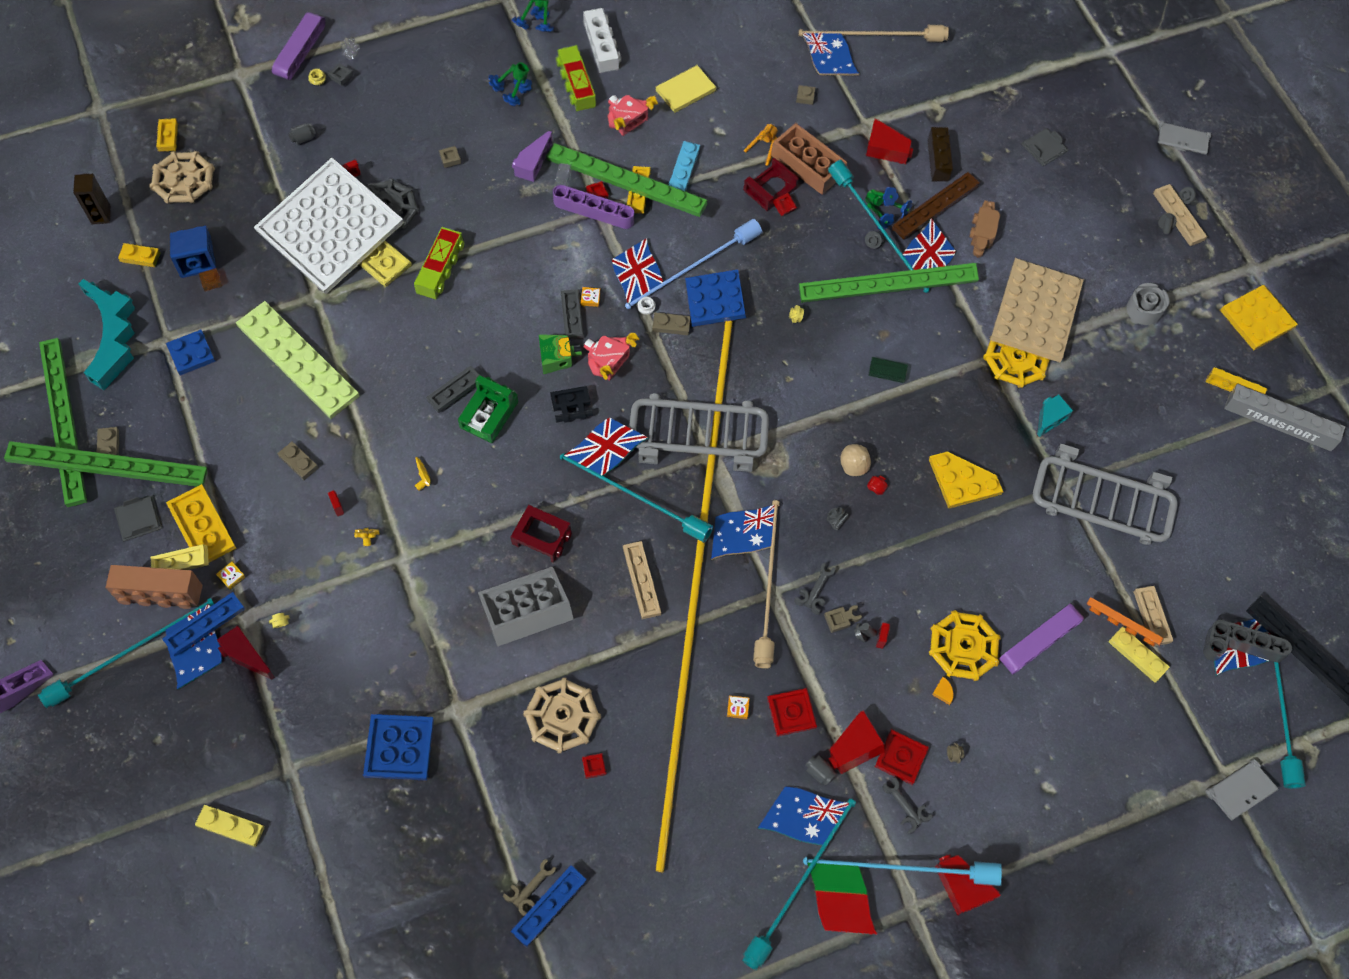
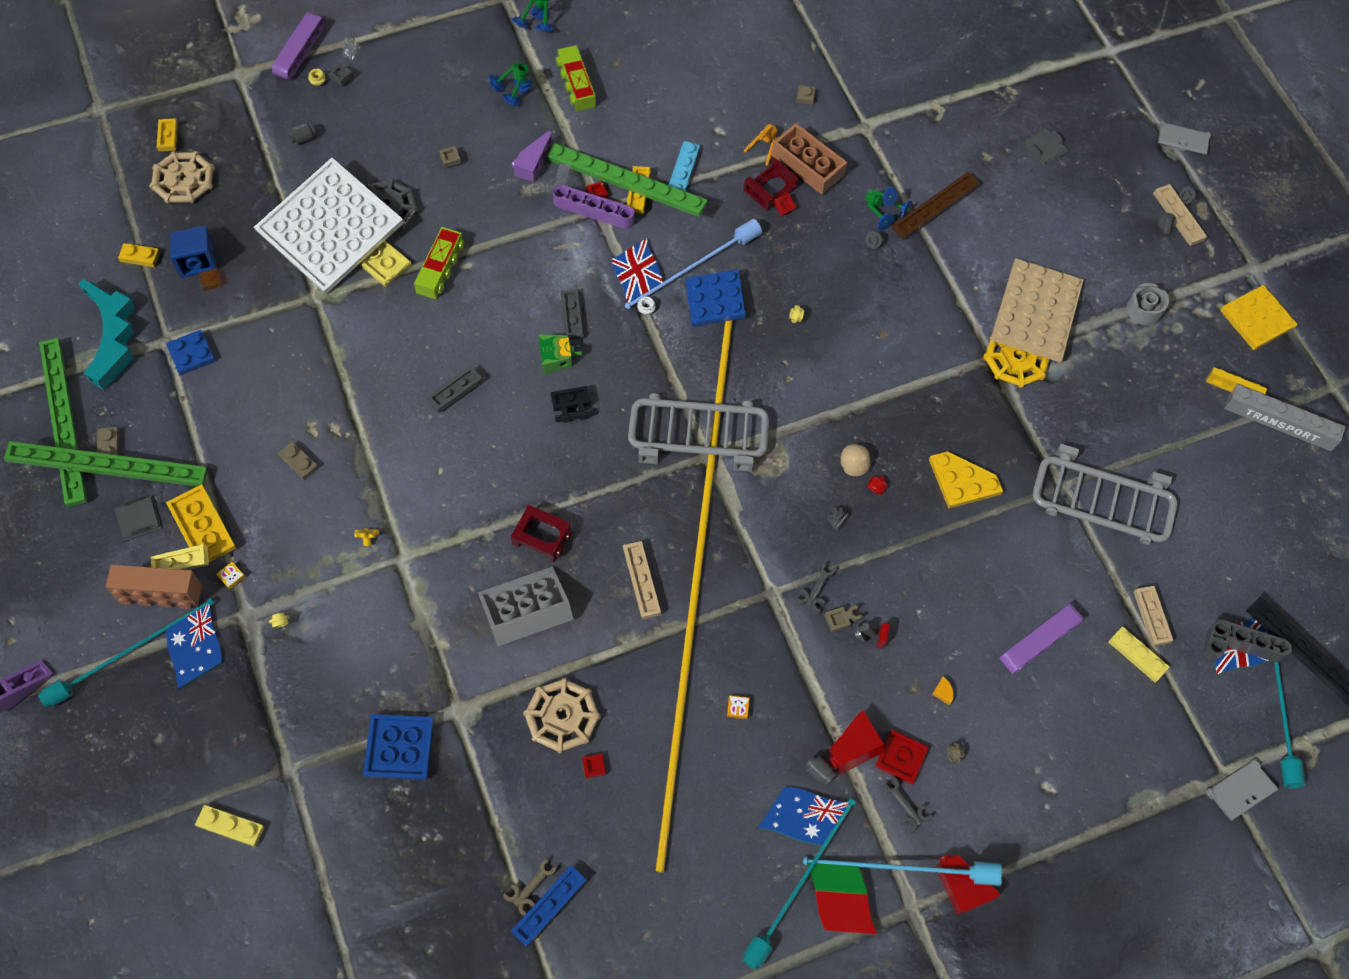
dark brown brick [73,173,111,225] -> none
blue plate [162,592,245,656] -> none
dark red slope [217,626,275,680] -> none
yellowish green plate [236,301,360,419] -> none
red tile [328,490,344,517] -> none
red tile [341,160,361,177] -> none
yellow bar [415,457,430,491] -> none
green brick [458,375,518,443] -> none
flag [560,418,713,543] -> none
tile [581,287,600,307] -> none
white brick [583,8,621,73] -> none
coral torso [584,332,640,381] -> none
coral torso [608,95,658,136] -> none
dark tan plate [652,312,690,335] -> none
light yellow tile [656,65,716,113] -> none
flag [711,500,780,669] -> none
red tile [767,688,817,737] -> none
flag [799,25,948,75] -> none
bright green plate [799,263,979,303] -> none
flag [828,160,956,293] -> none
red slope [866,119,913,164] -> none
clear green tile [868,357,908,383] -> none
dark brown brick [927,127,953,182] -> none
yellow plate [929,610,1001,681] -> none
medium nougat hinge [969,200,1000,257] -> none
teal slope [1037,394,1073,437] -> none
orange plate [1087,597,1164,647] -> none

